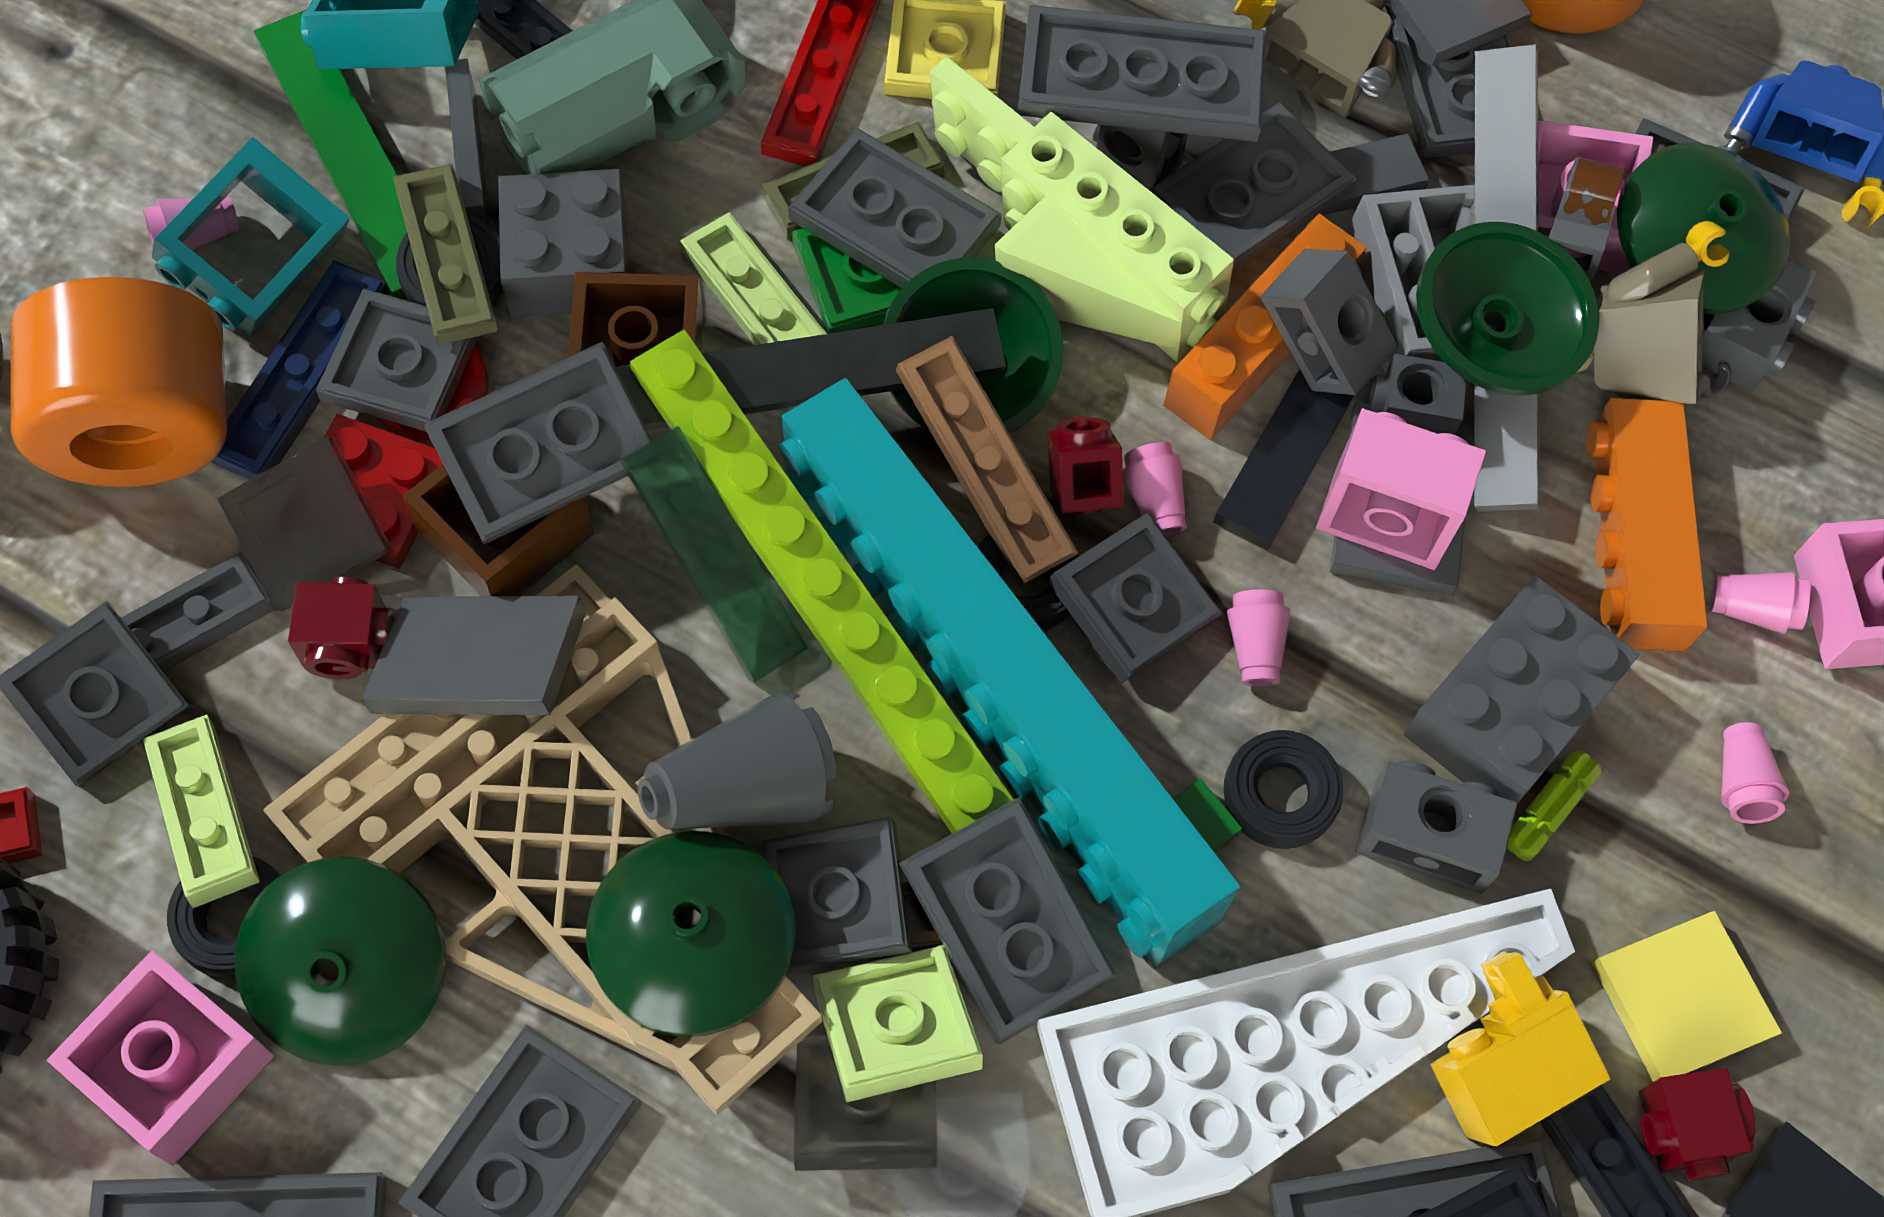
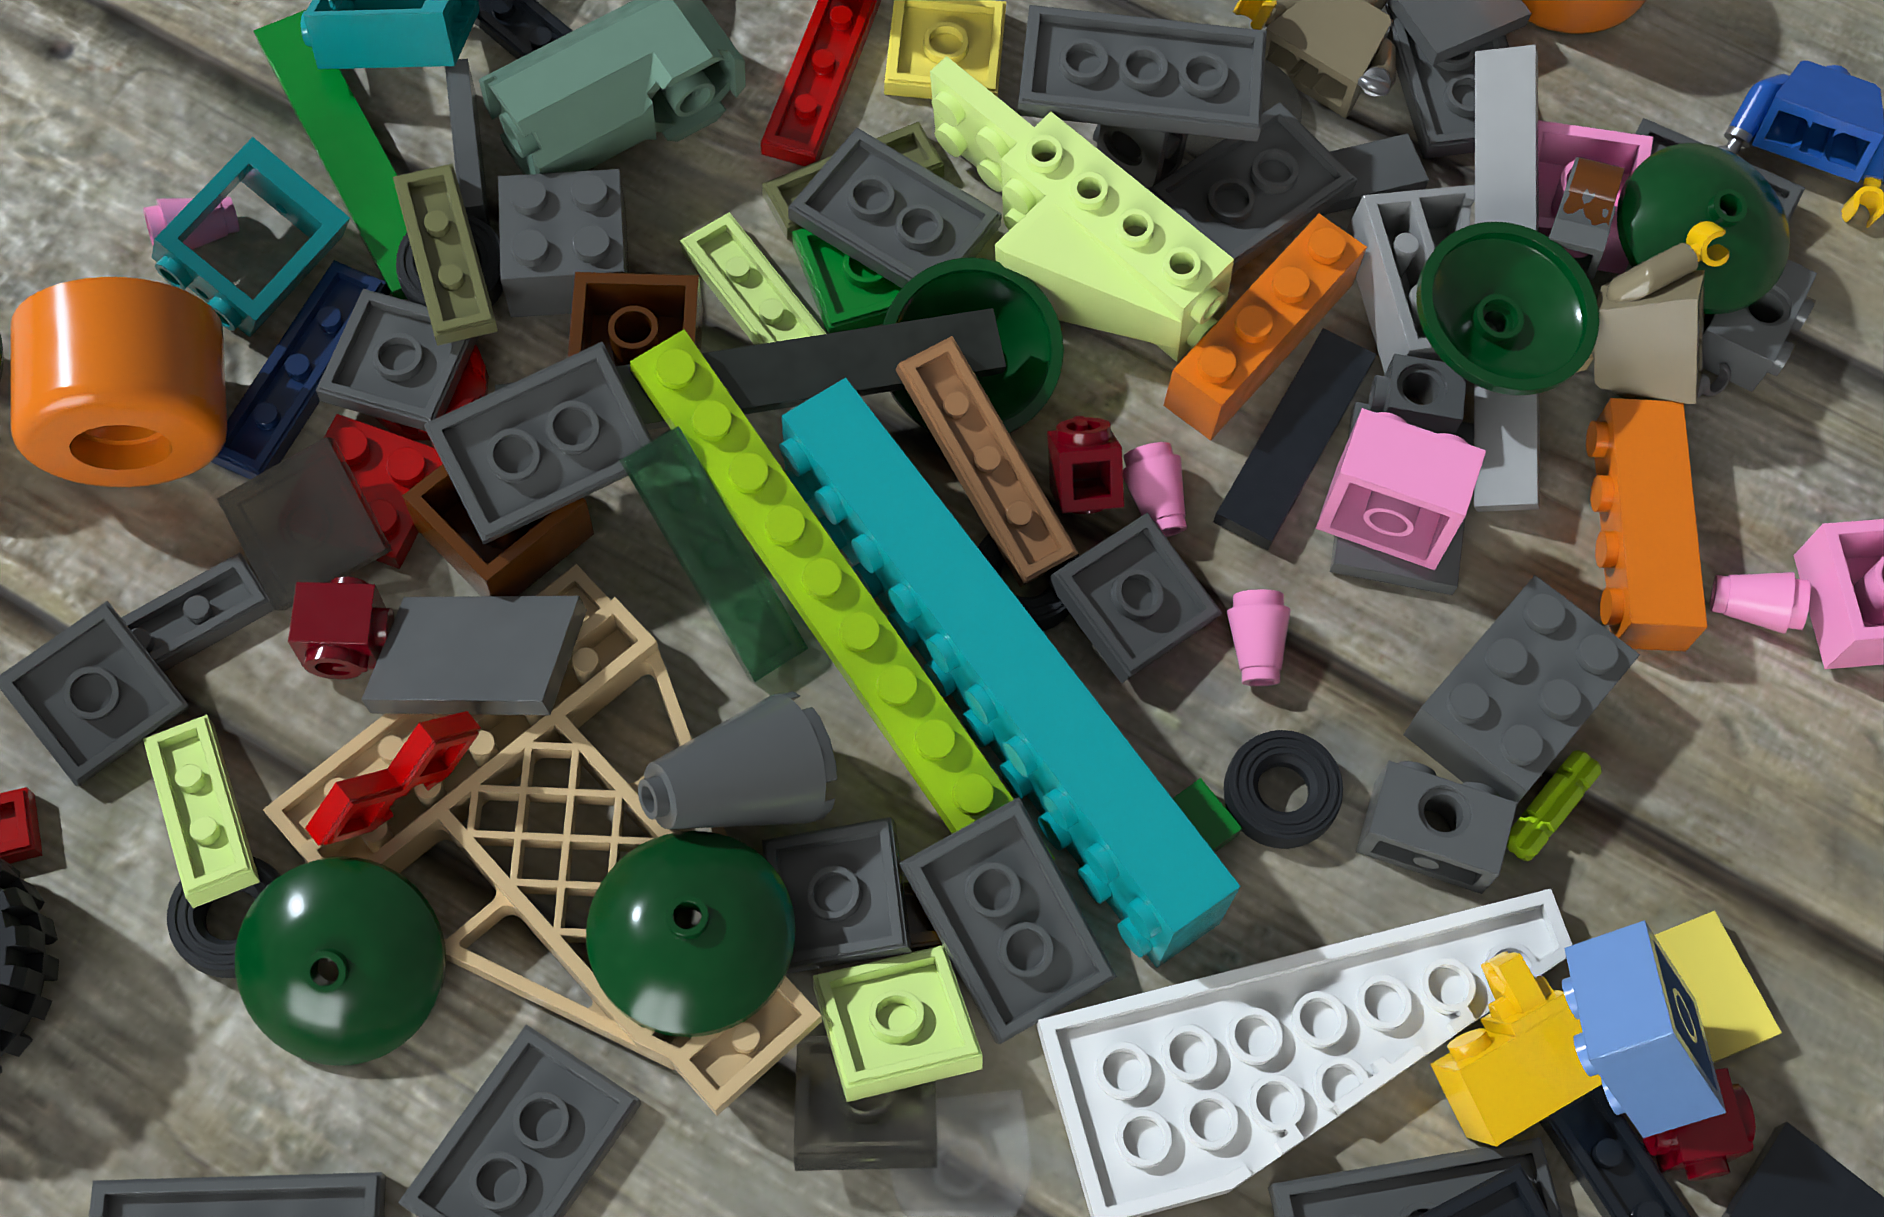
bright pink brick [46,950,274,1166] -> none
dark grey brick [1260,249,1398,395] -> none
bright pink cone [1721,722,1789,824] -> none
none -> red tile [305,711,481,846]
none -> medium blue brick [1562,920,1726,1138]

